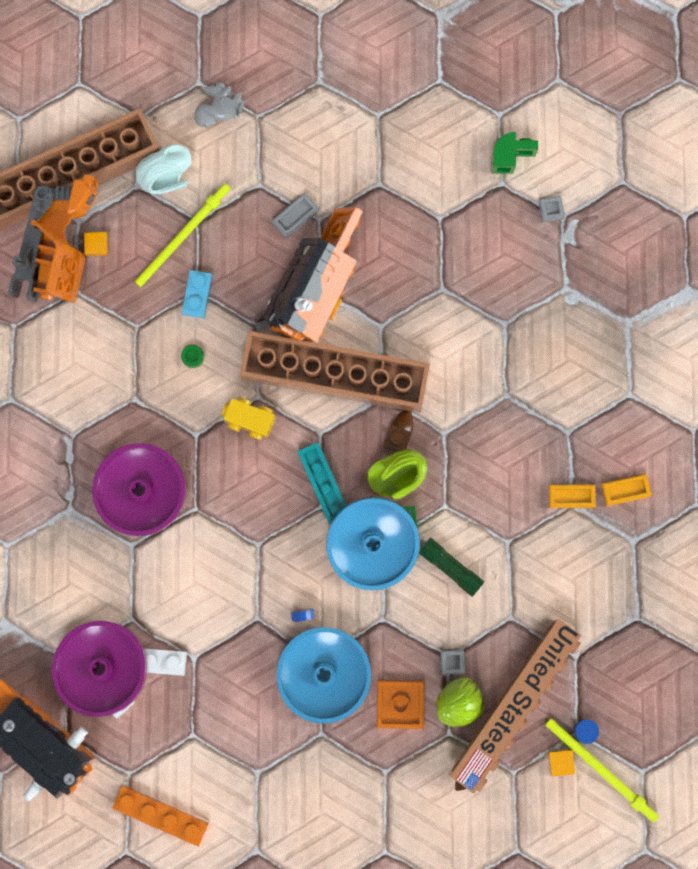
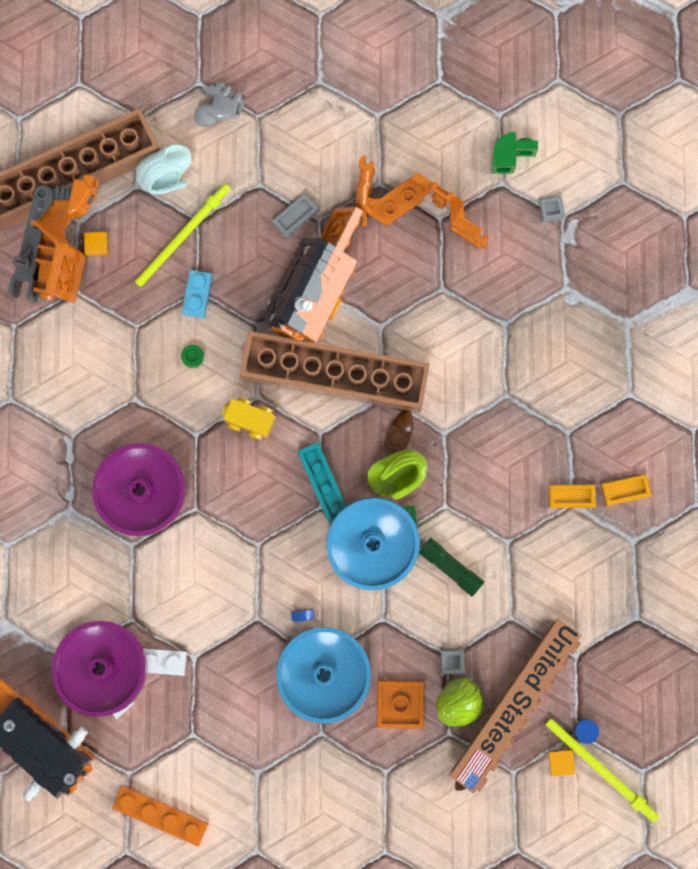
none -> orange piece [355,156,489,249]

